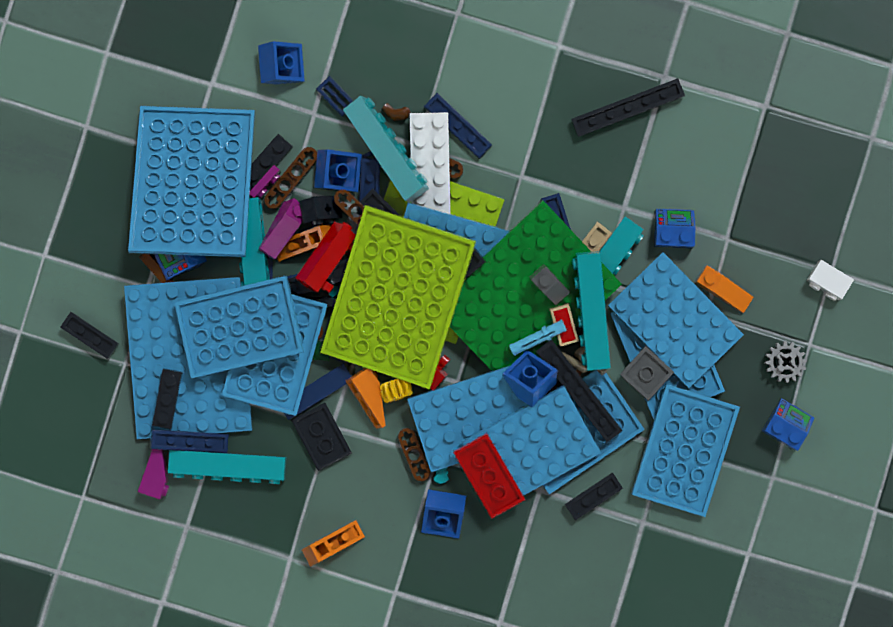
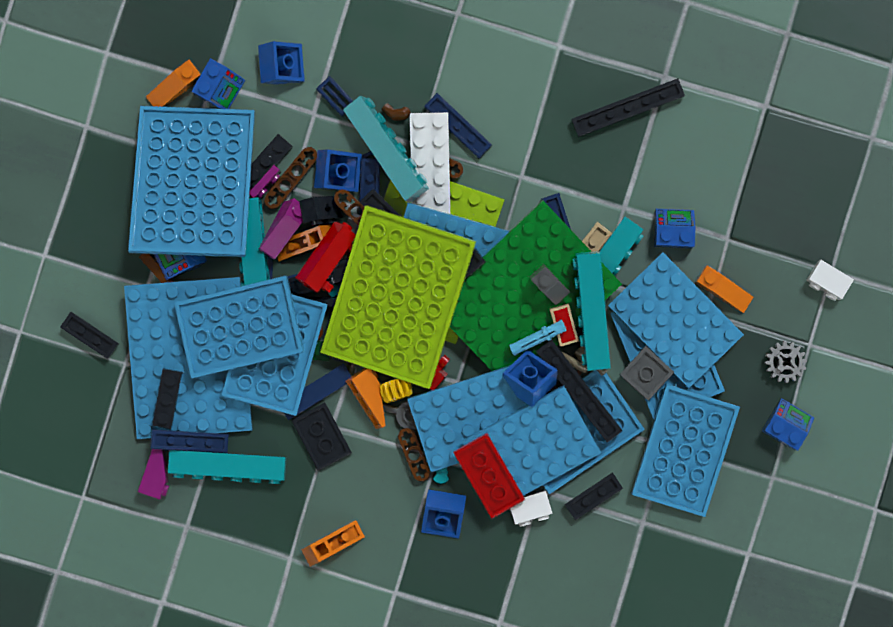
none -> orange slope [146,59,201,107]
none -> blue slope [191,58,246,109]
none -> dark grey piece [383,401,417,430]
none -> white brick [510,491,552,527]

